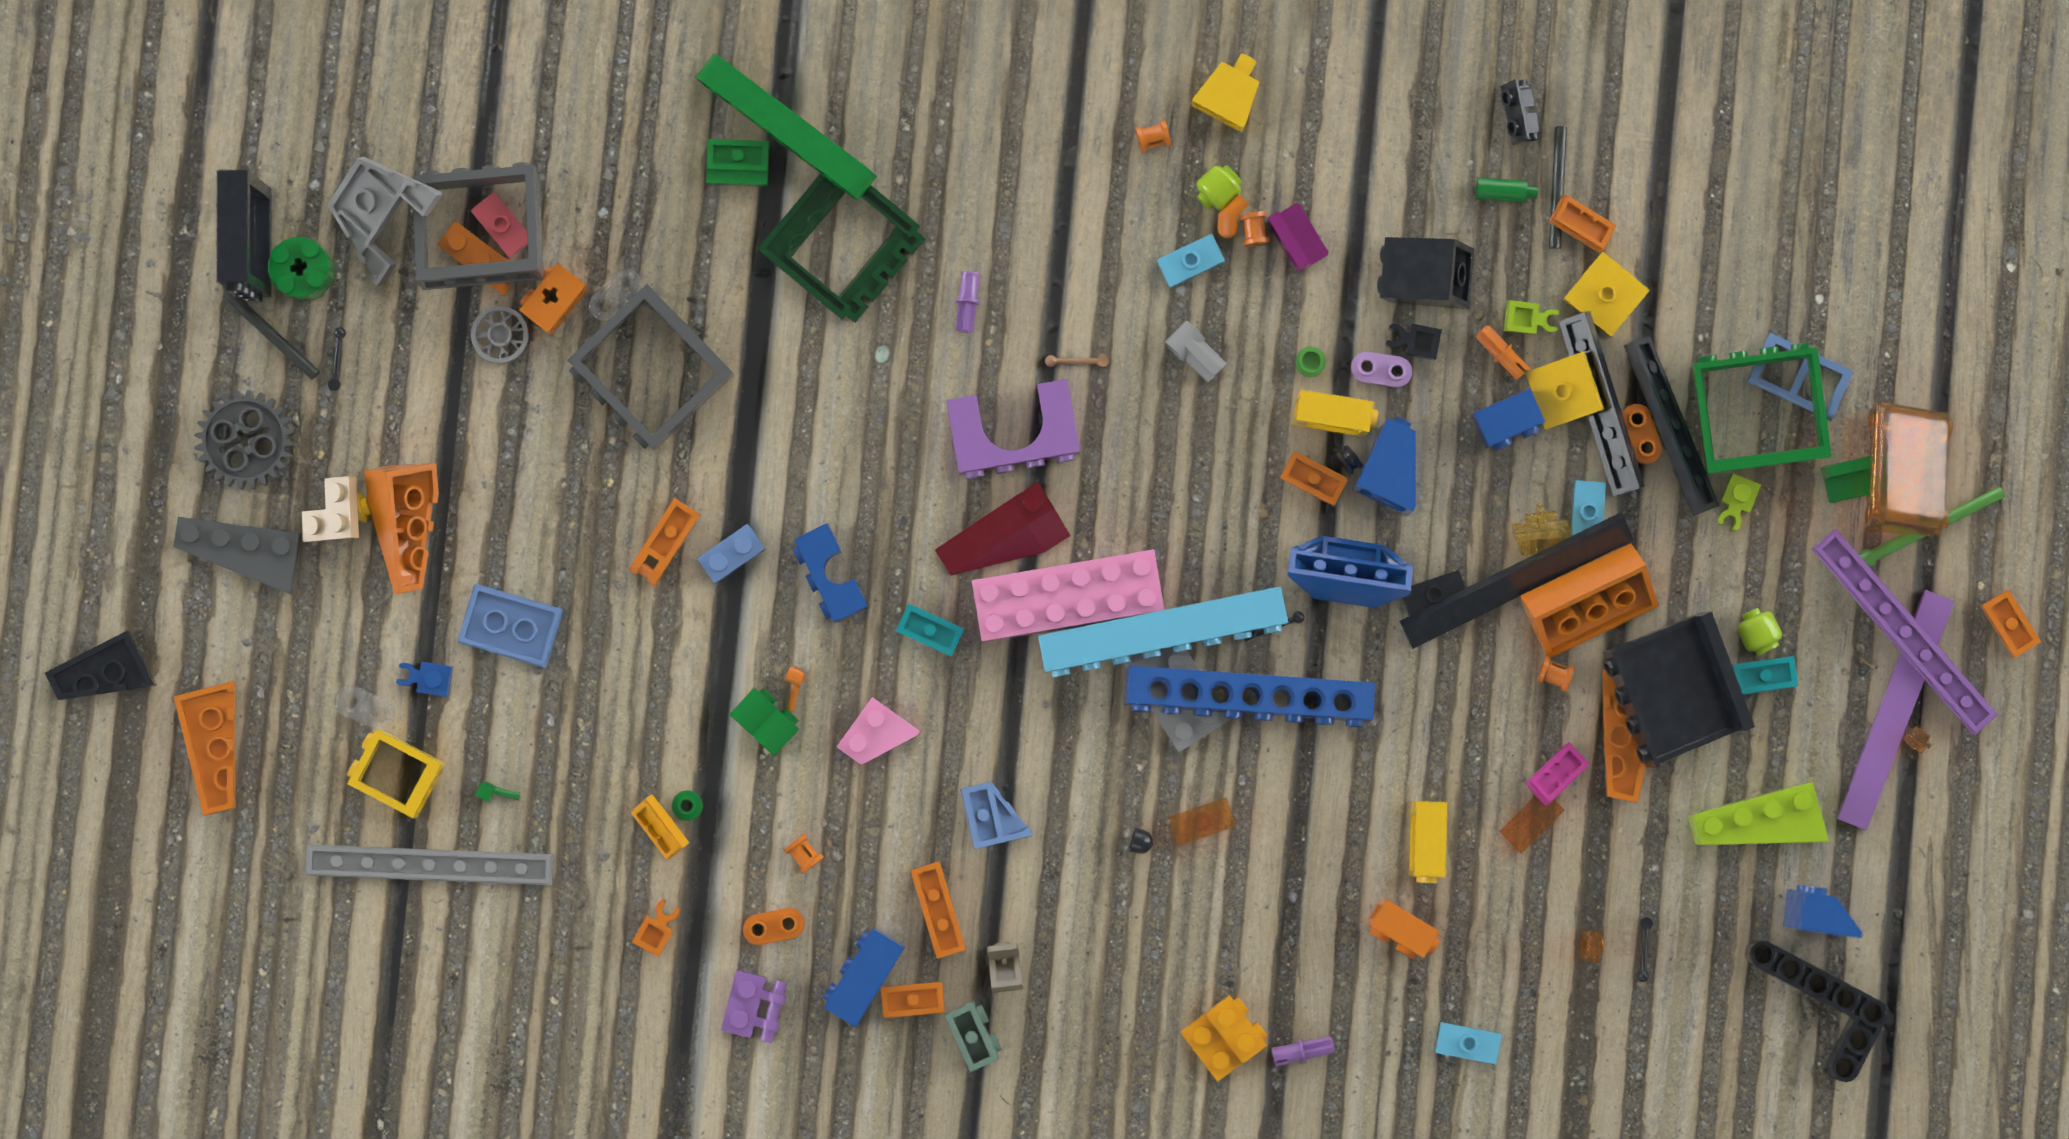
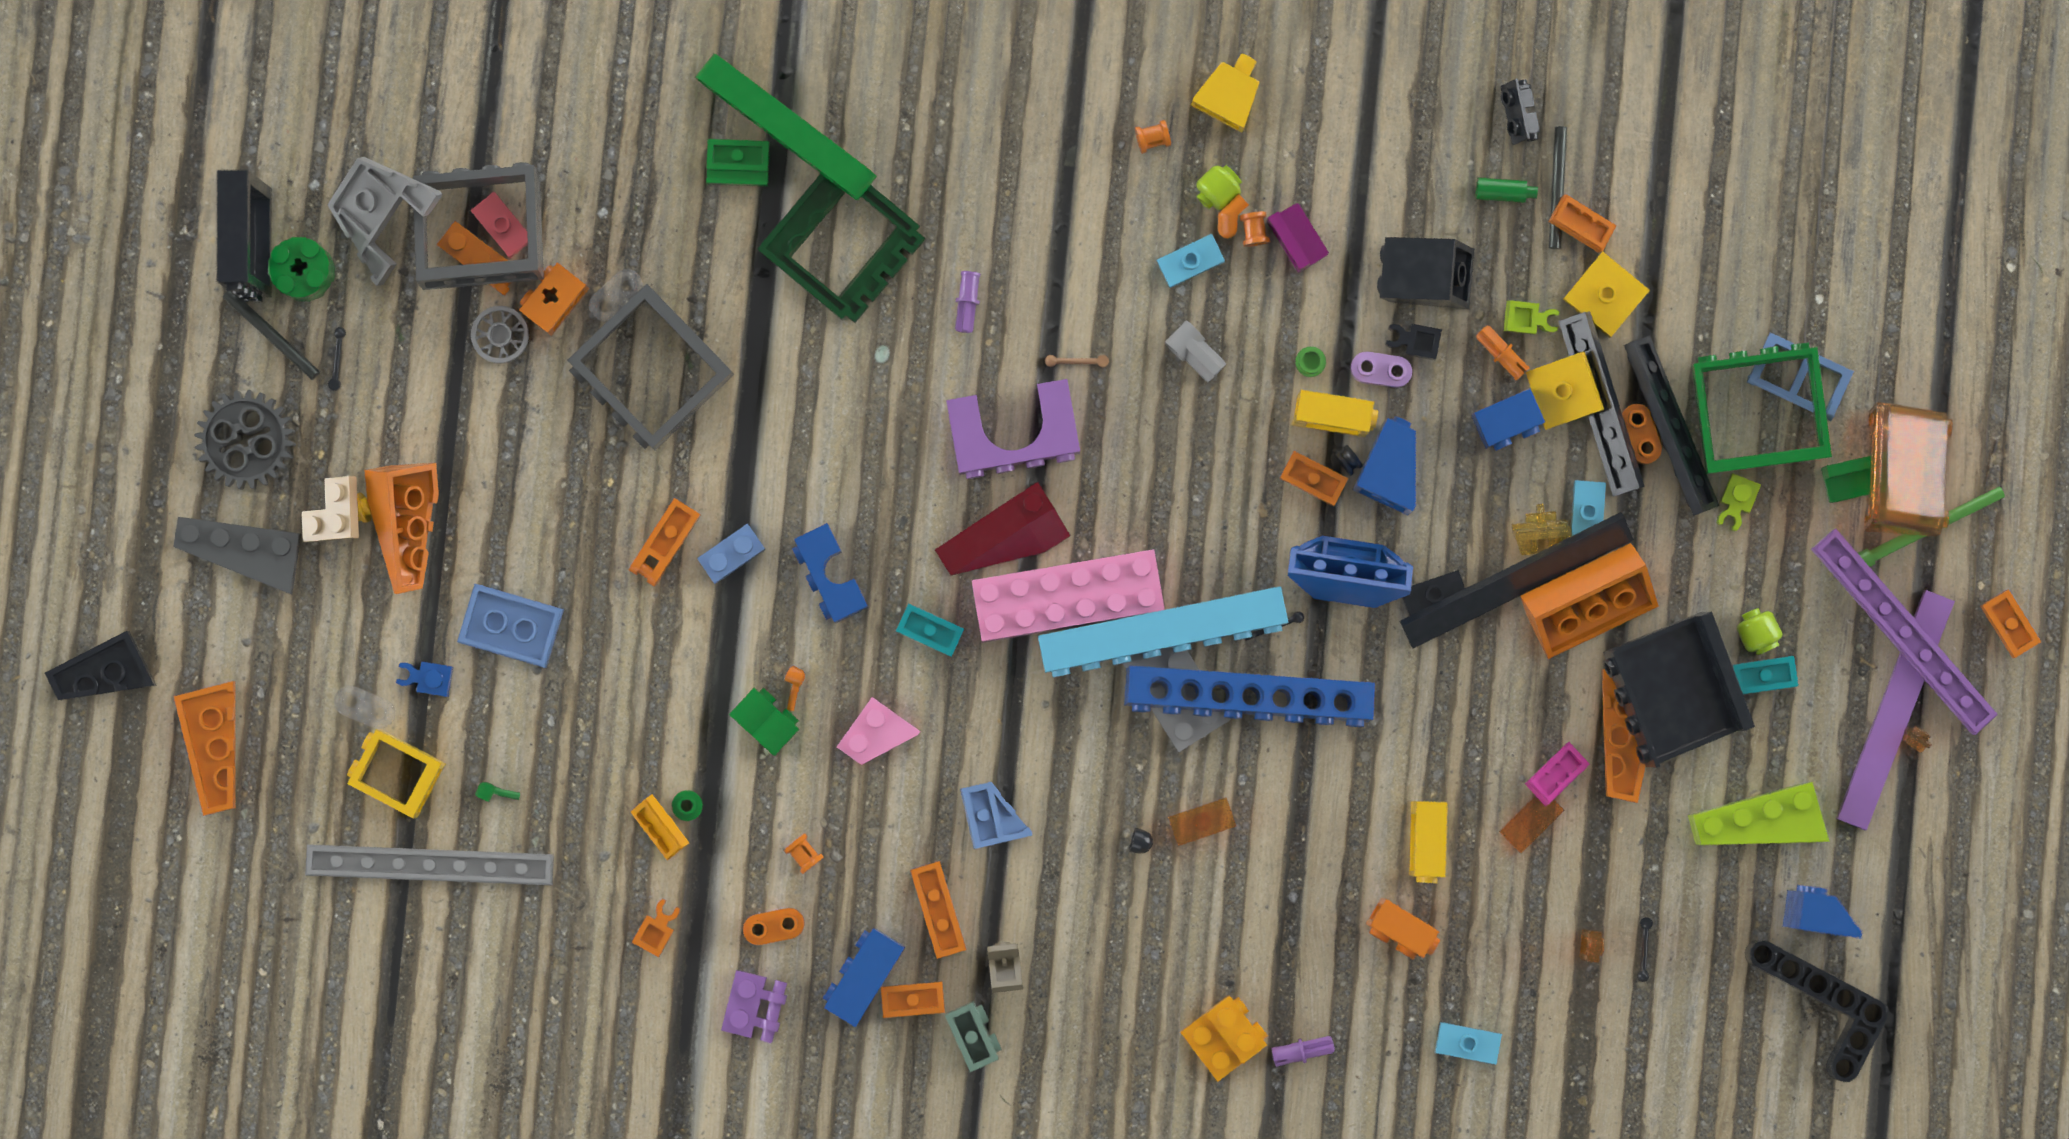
orange bush [1537,656,1575,692] -> none

